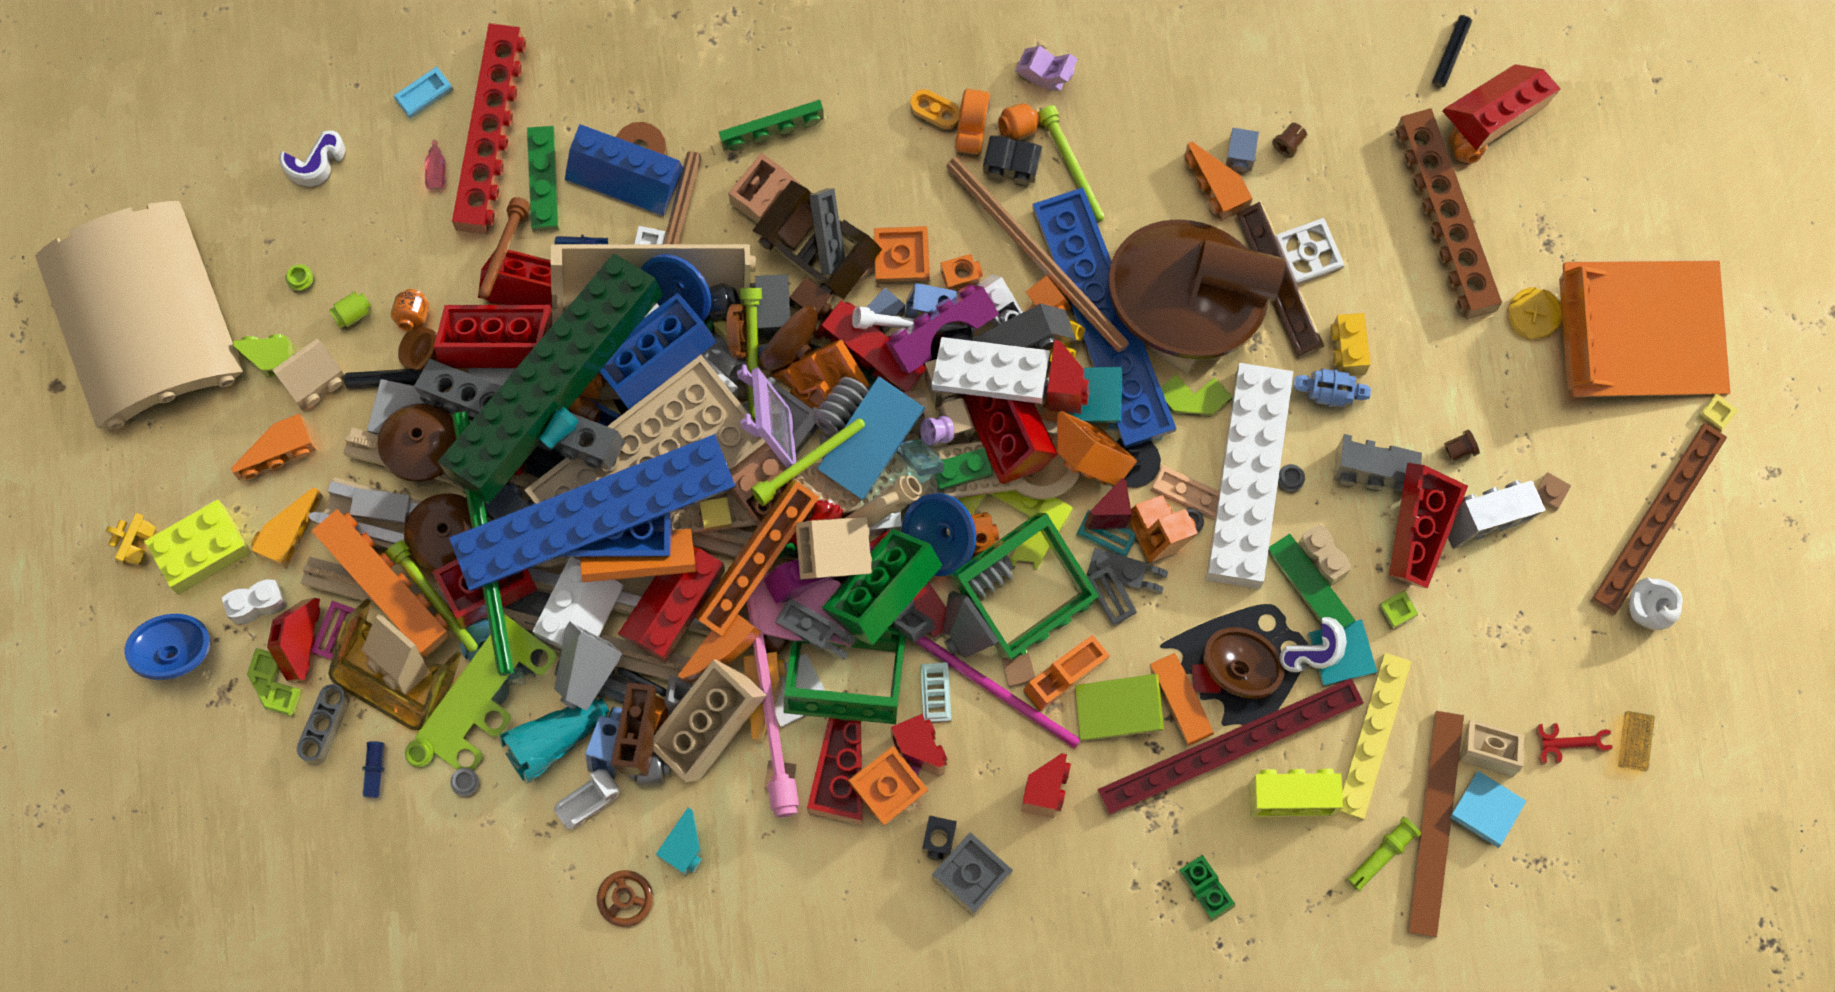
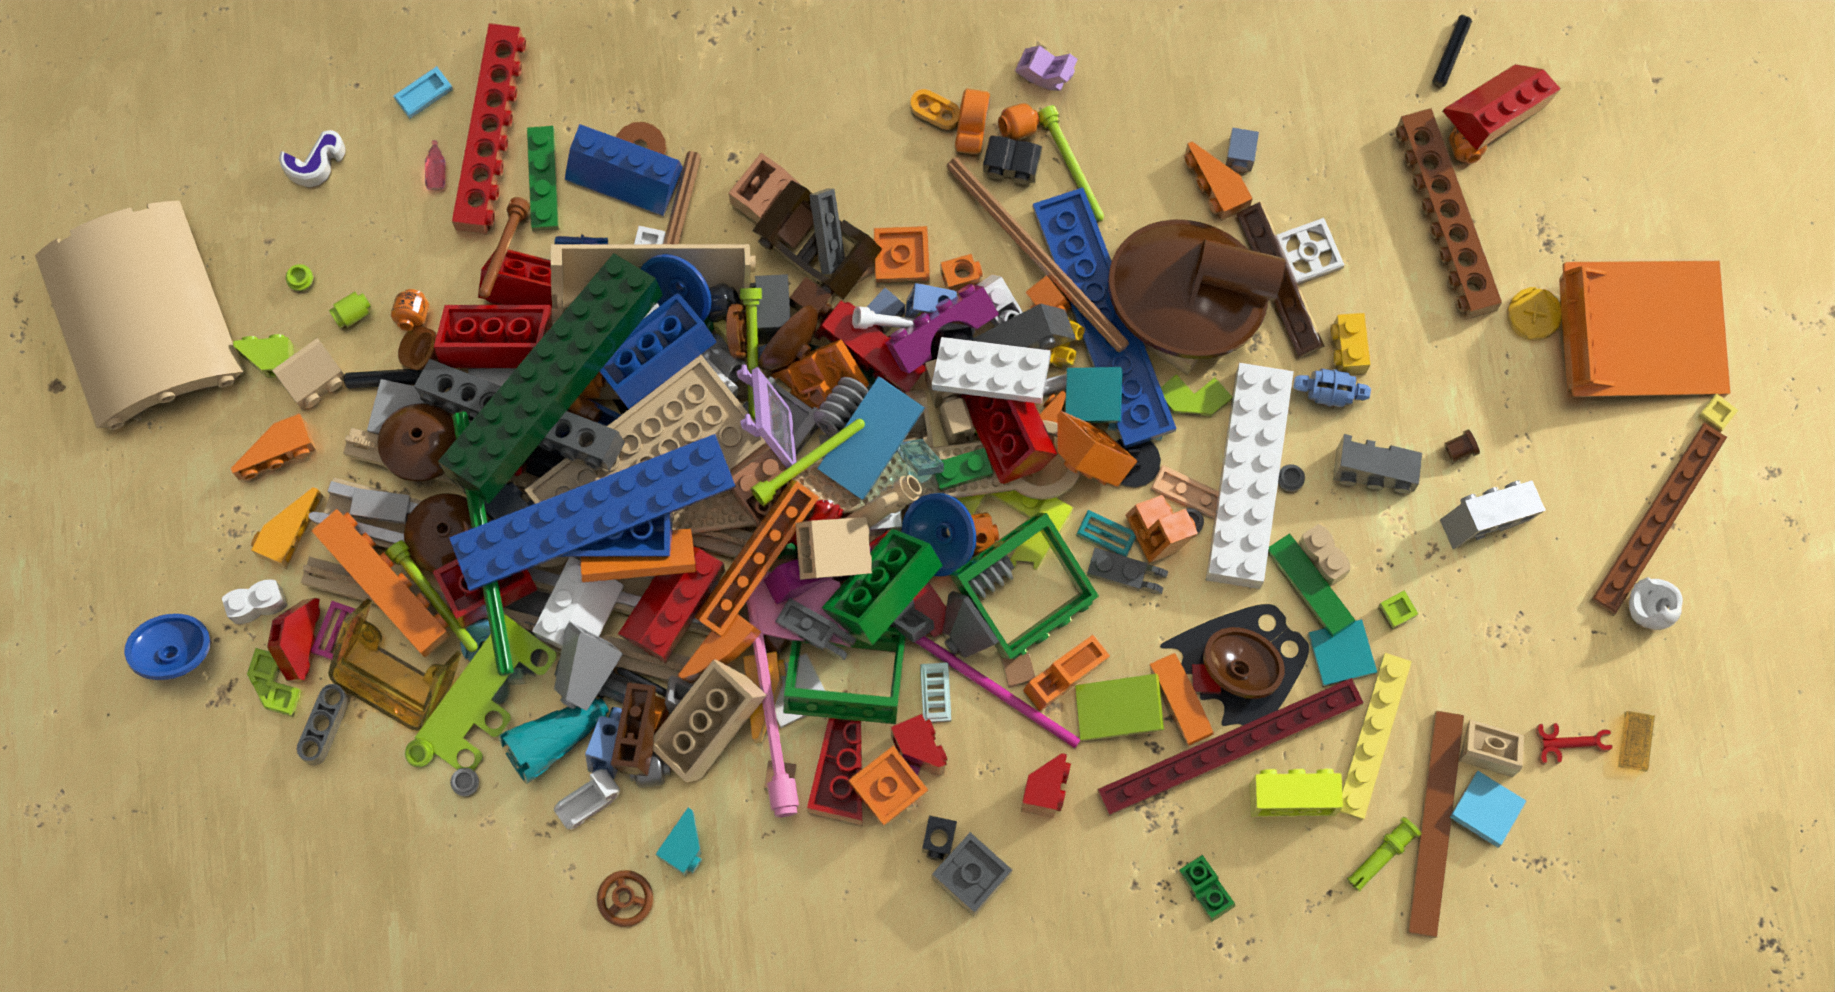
yellow hips [105,513,156,565] -> none
neon yellow brick [145,499,251,595] -> none
tan slope [362,613,430,695] -> none
clear blue axle [362,741,385,799] -> none
teal cone [539,407,580,449] -> none
light yellow tile [700,497,732,531] -> none
green plate [719,99,824,151] -> none
lavender wheel [920,416,954,445] -> none
red slope [1047,340,1089,414] -> none
dark red slope [1084,478,1132,529] -> none
dark grey tile [1087,563,1138,626] -> none
reddish brown bush [1272,122,1307,158] -> none
white animal [1280,617,1346,672] -> none
red wedge [1389,463,1468,589] -> none
medium nougat plate [1537,472,1572,511] -> none

